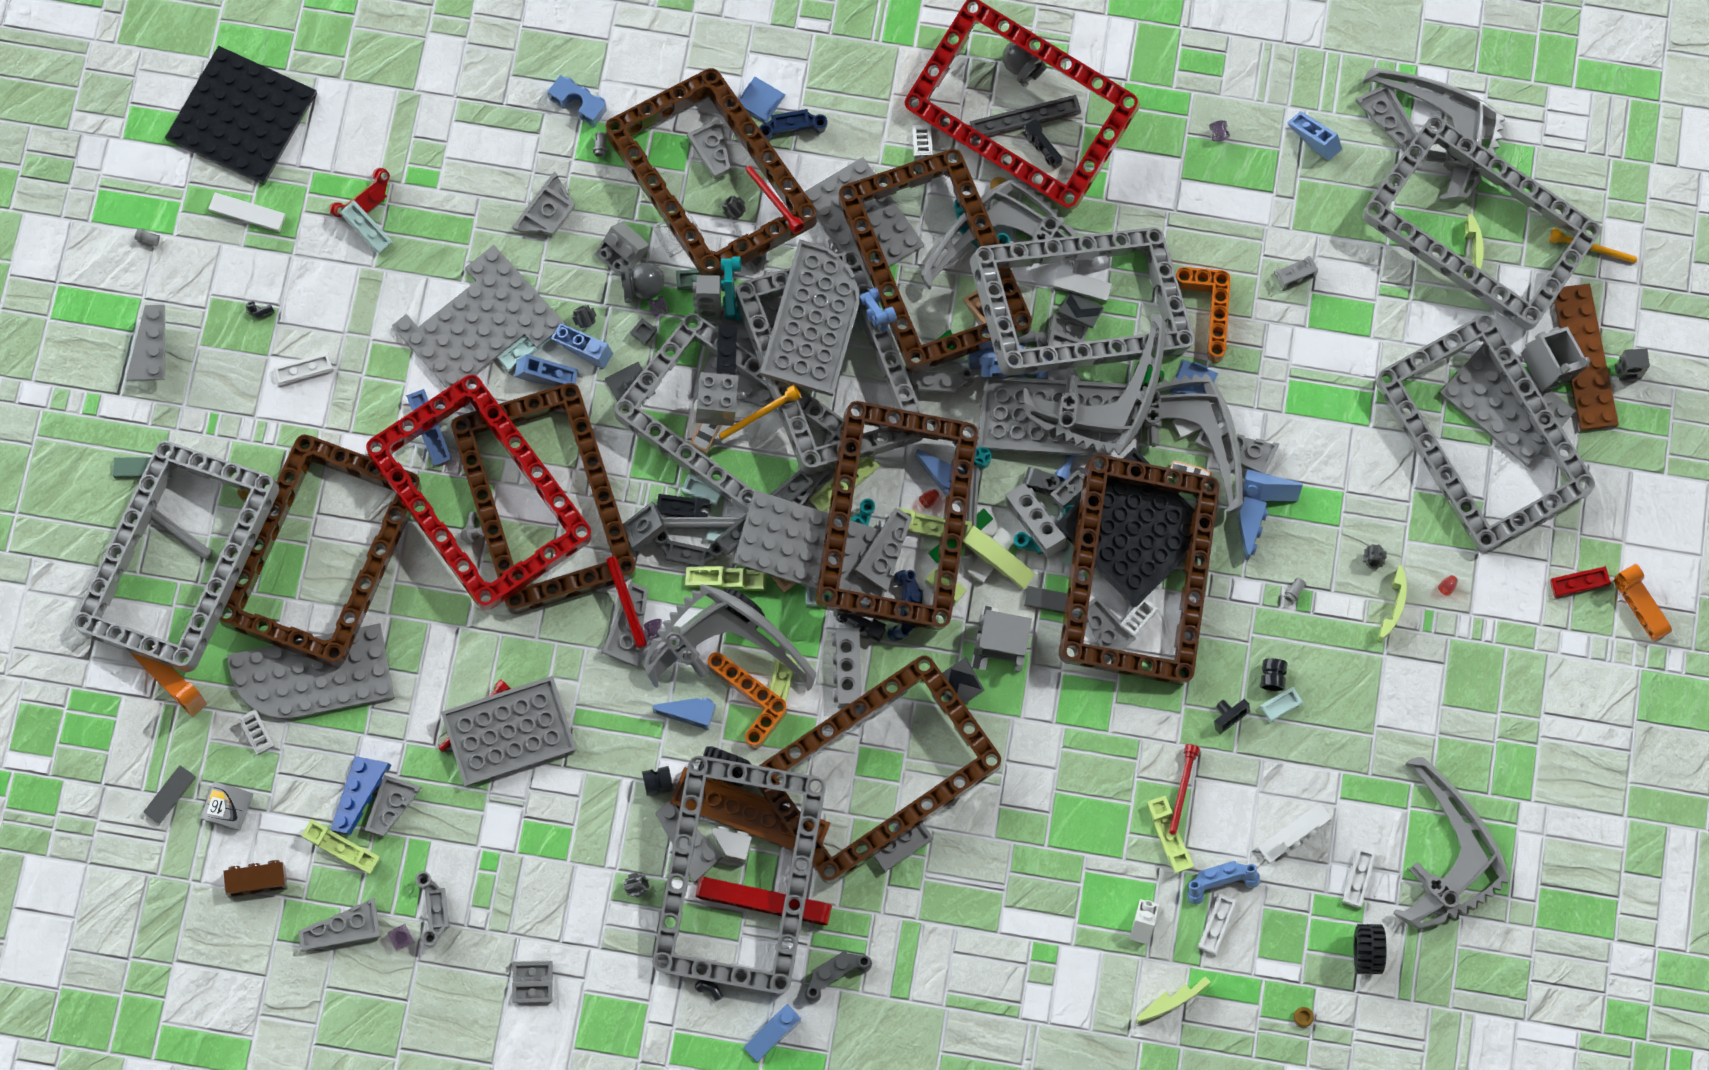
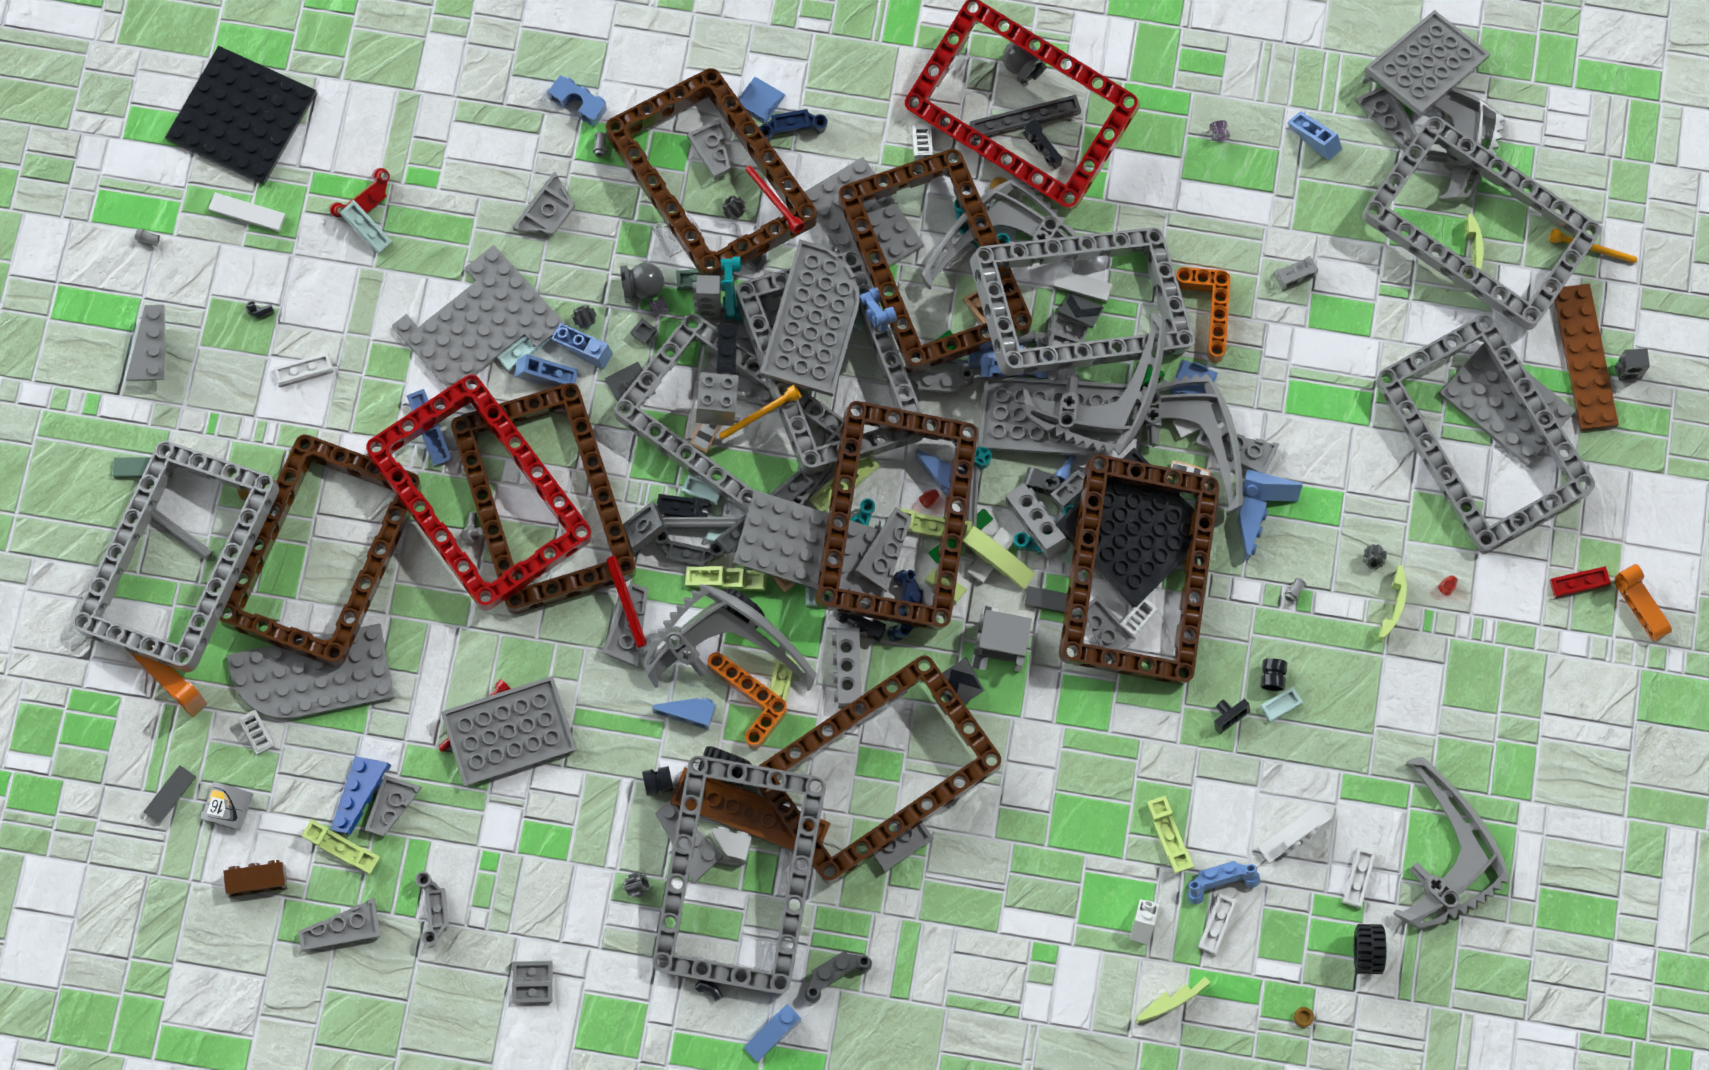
clear purple plate [387,924,414,951] -> none
light grey slope [595,221,650,277] -> none
clear purple wheel [644,619,663,641] -> none
red beam [695,877,832,926] -> none
red piece [1169,744,1200,835] -> none
light grey container [1520,327,1590,392] -> none
none -> light grey plate [1364,10,1490,116]

